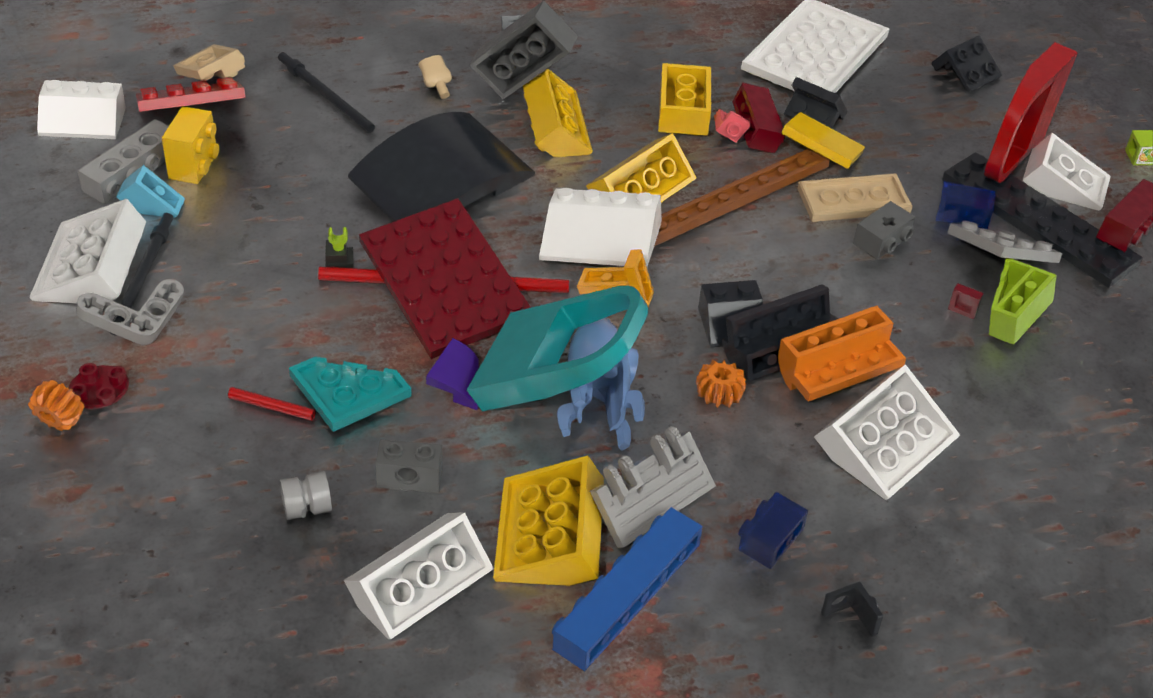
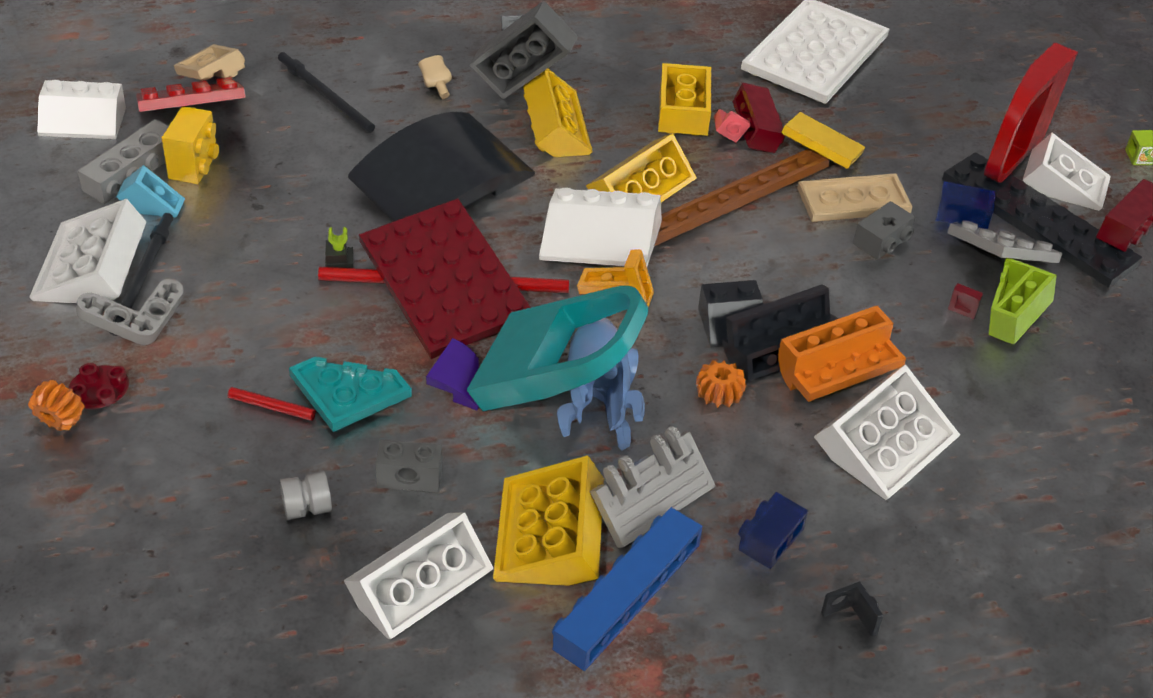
black bracket [784,77,848,129] -> none
black bracket [931,35,1002,92] -> none

